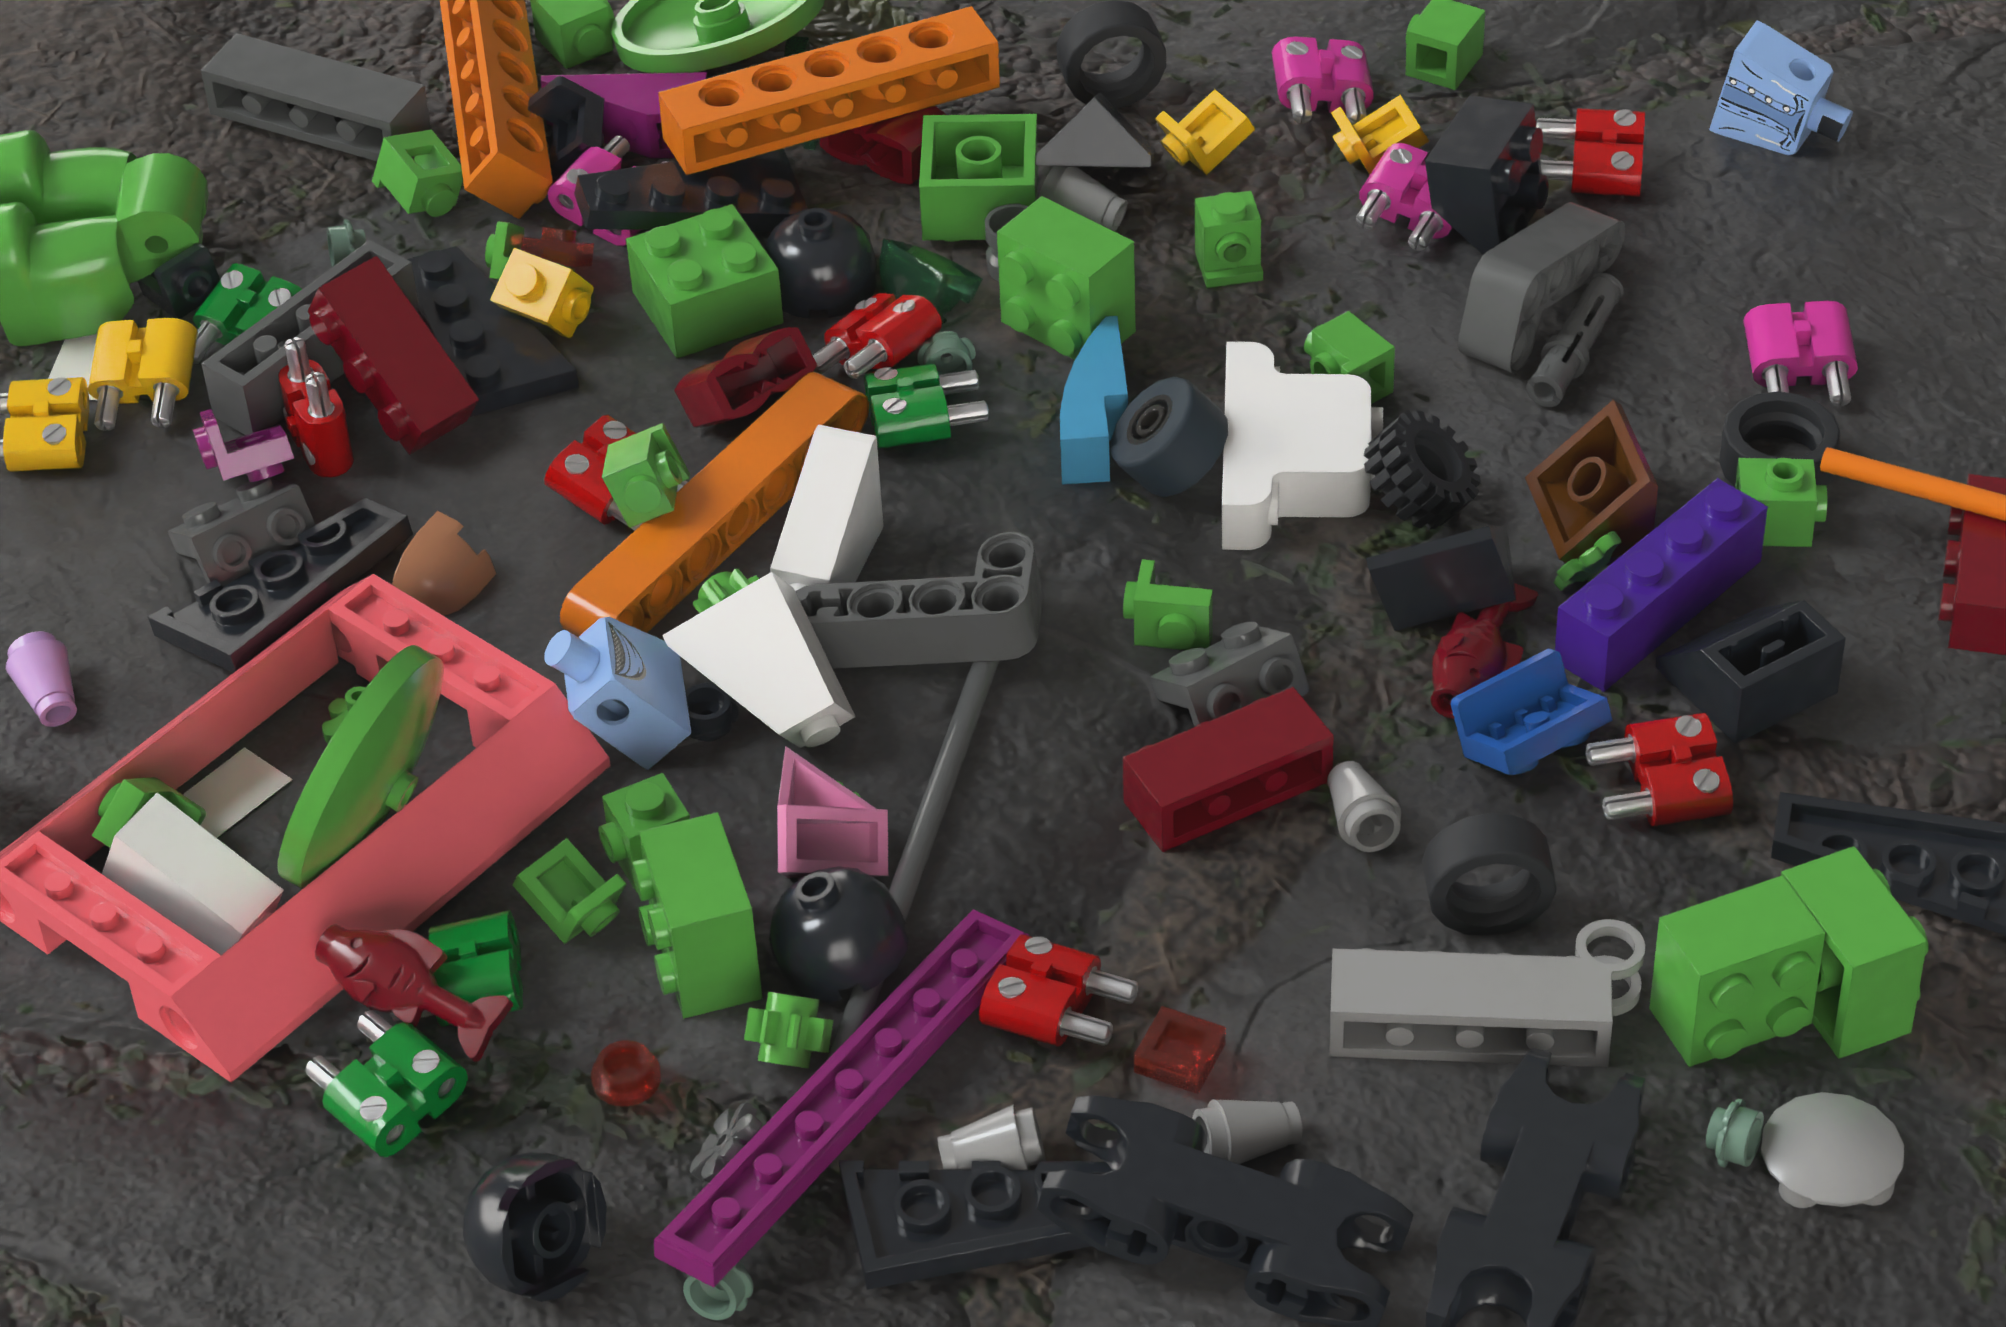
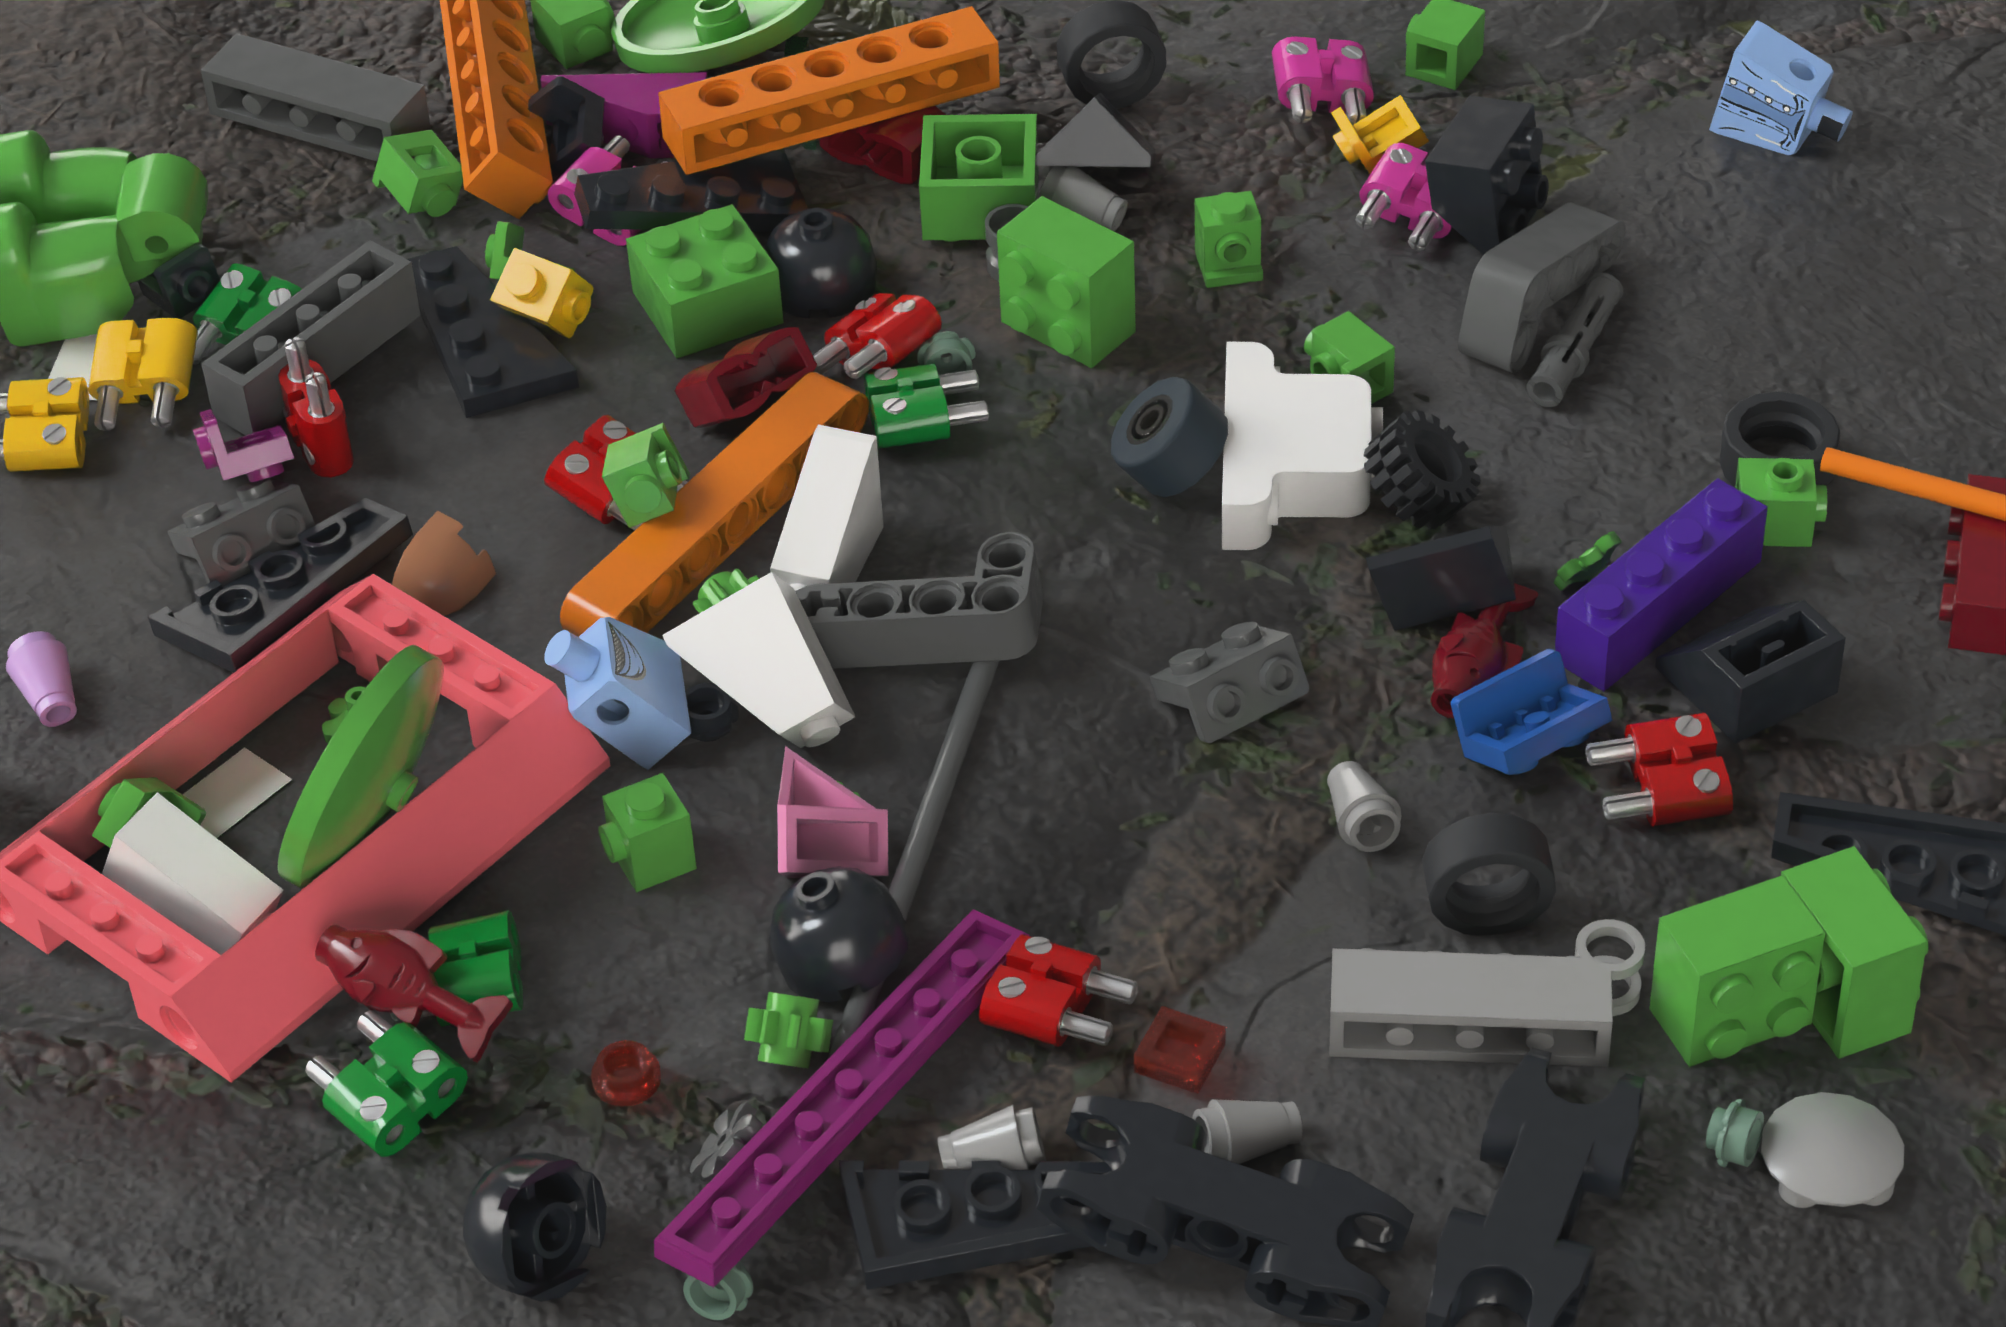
dark red brick [307,256,479,455] -> none
sand green plate [327,219,366,267] -> none
bright green bracket [513,838,627,945] -> none
clear red plate [521,227,594,267] -> none
bright green brick [632,812,763,1019] -> none
clear green brick [879,238,983,324] -> none
dark azure slope [1060,316,1128,485] -> none
bright green bracket [1123,559,1213,650] -> none
dark red brick [1123,687,1334,852] -> none
yellow bracket [1155,89,1255,175] -> none
reddish brown slope [1525,399,1658,563] -> none
red piece [1536,108,1645,197] -> none
dark pink piece [1743,301,1858,406] -> none

